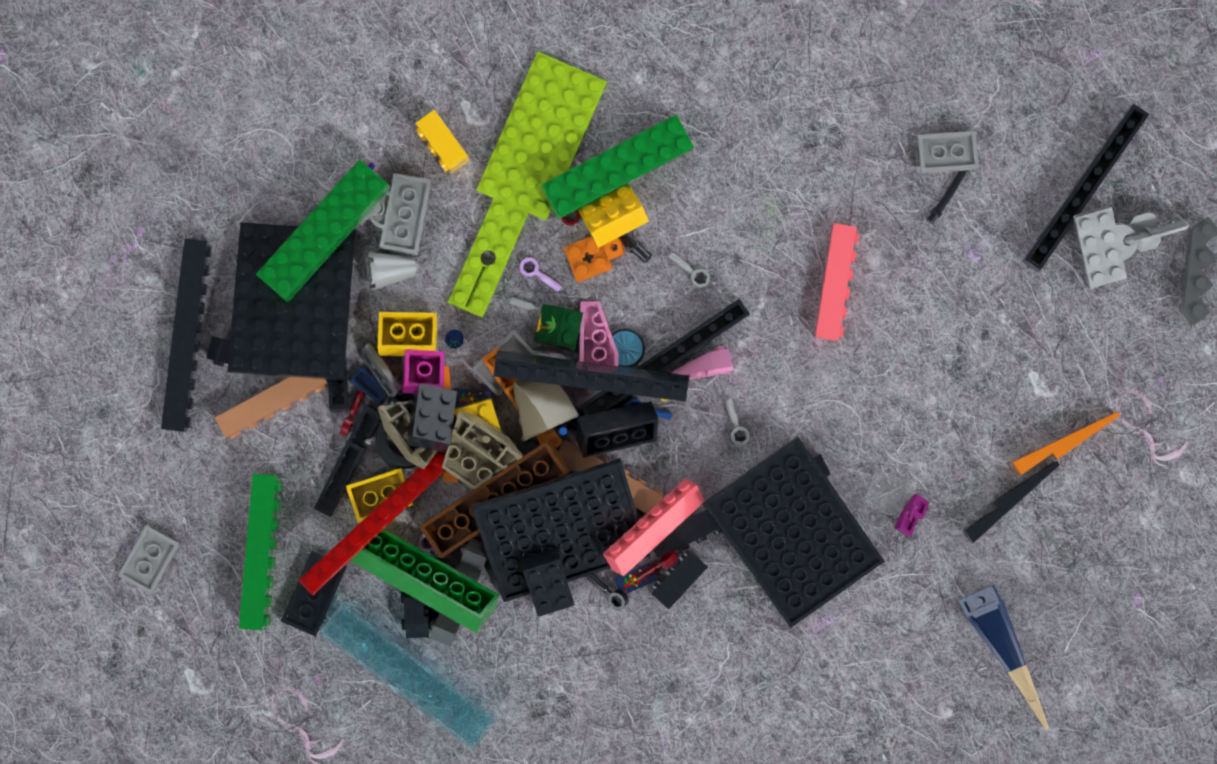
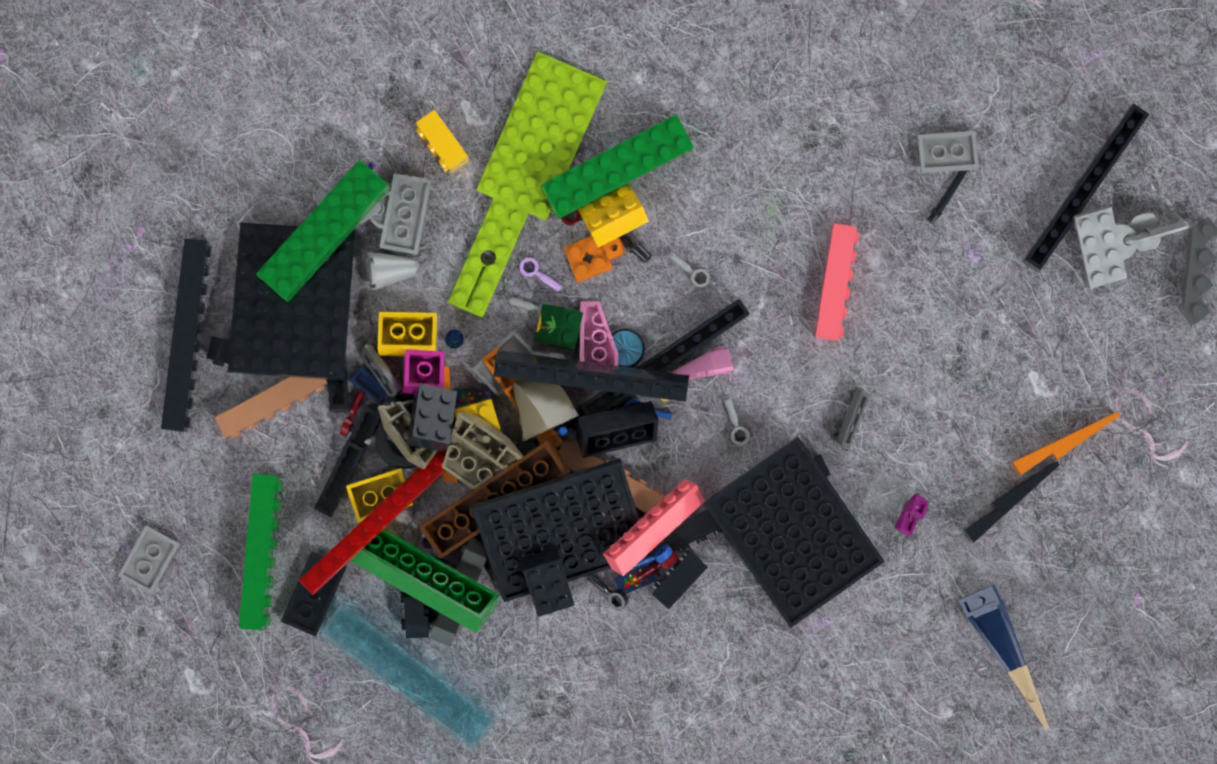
none -> blue piece [634,544,673,569]
none -> dark grey plate [831,389,870,448]

